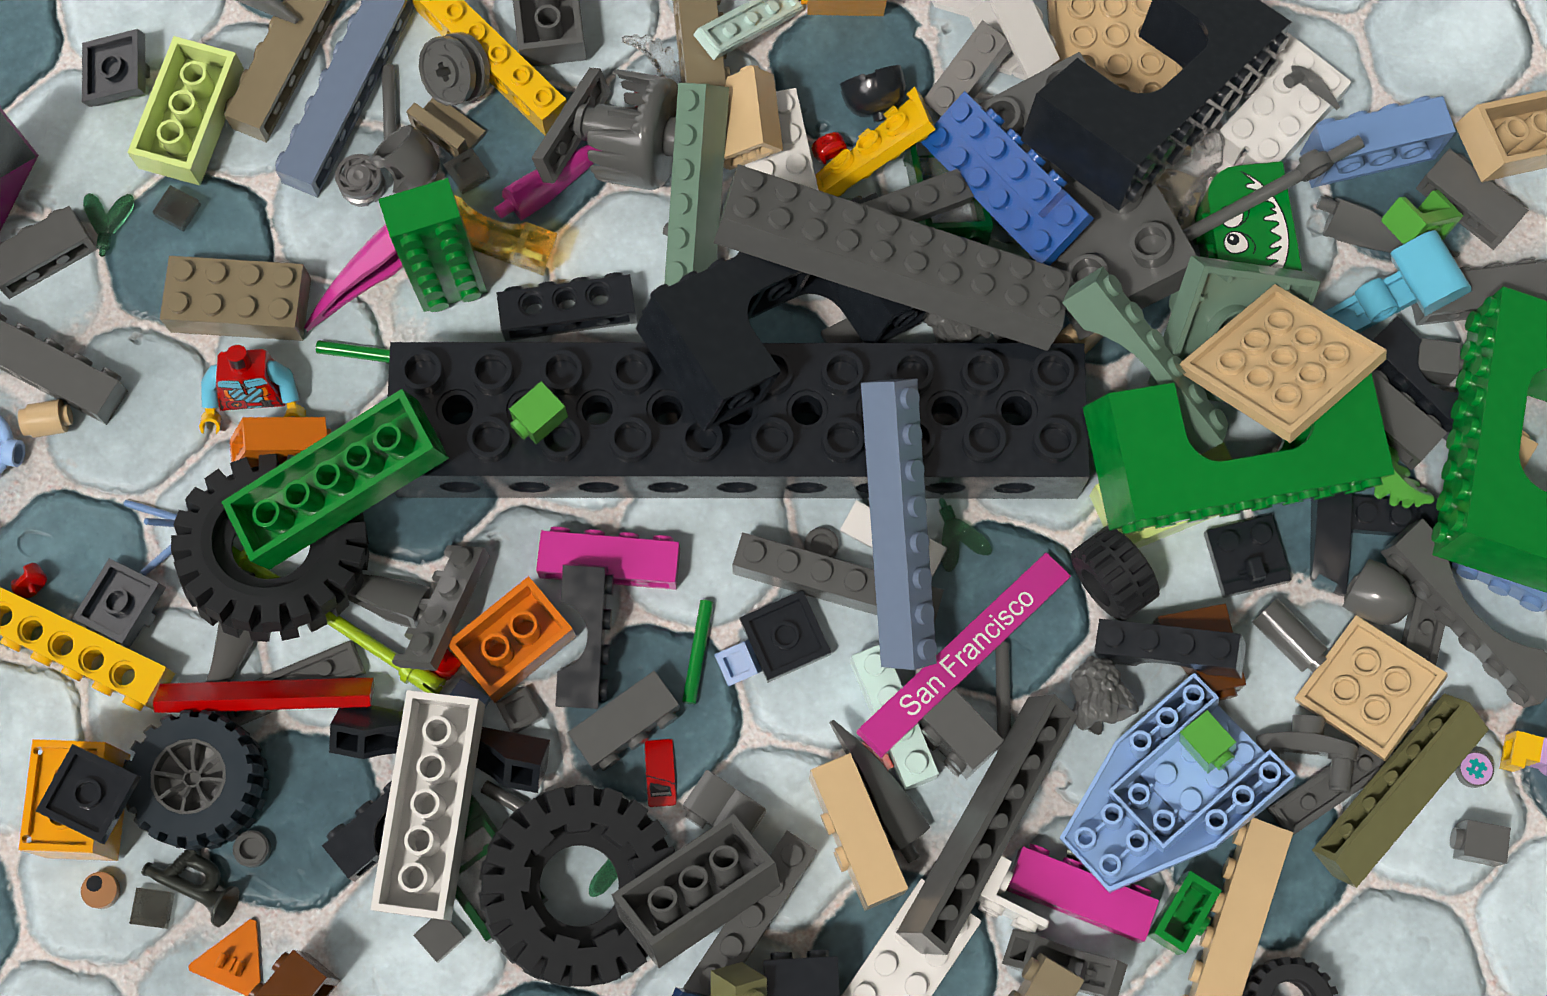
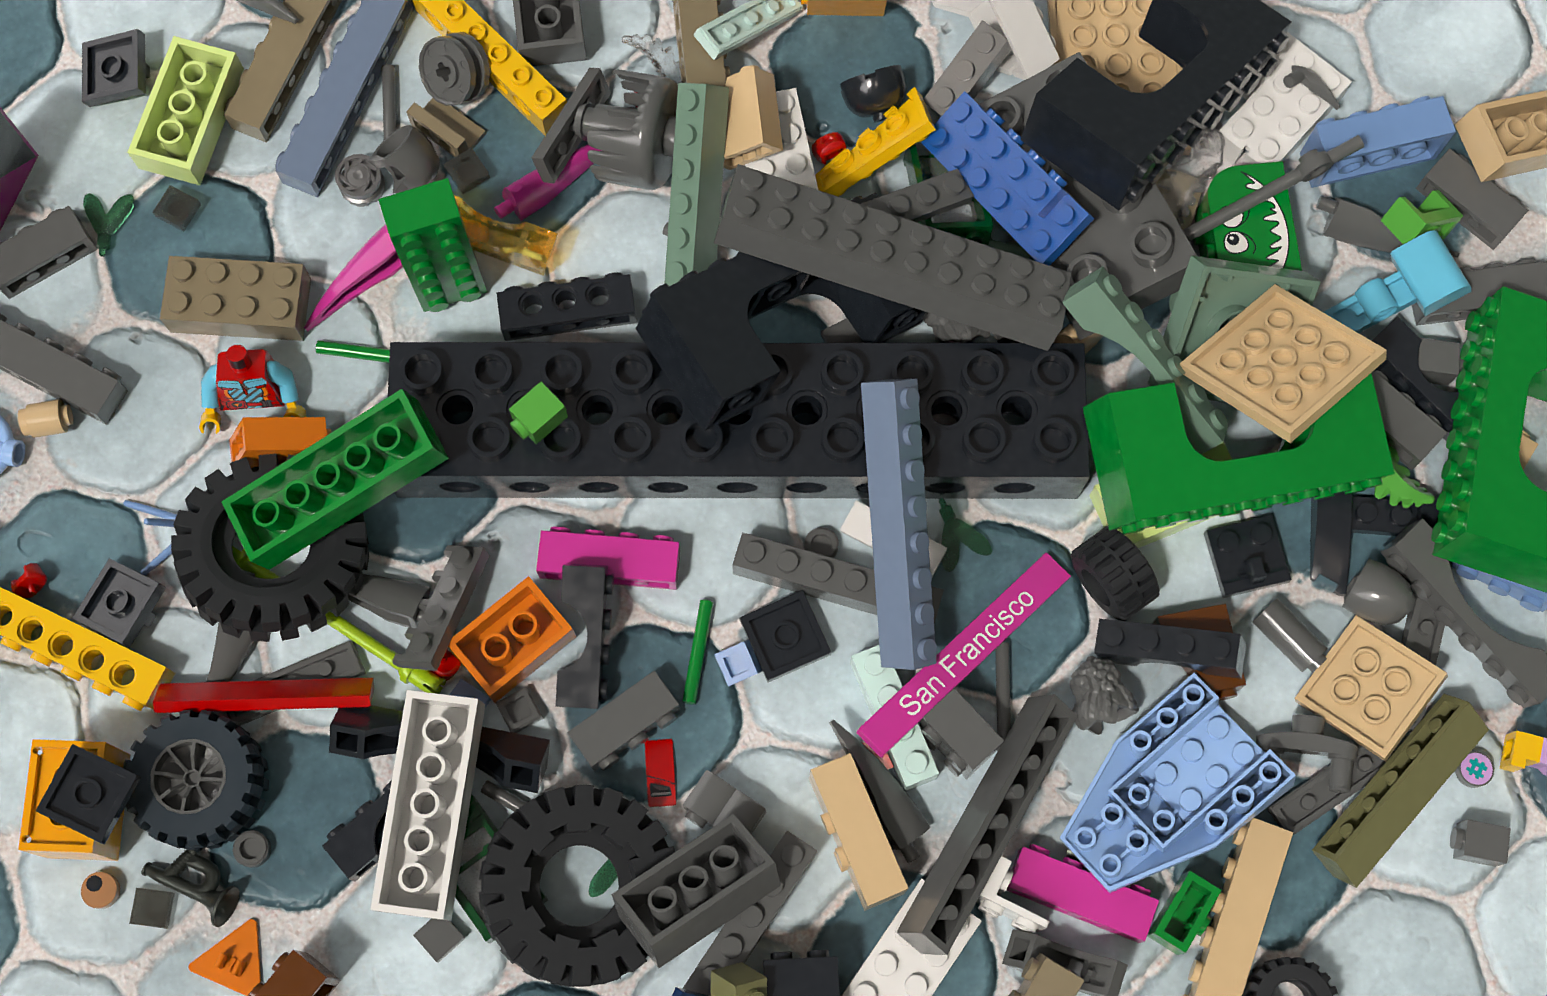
bright green brick [1179,710,1236,774] -> none

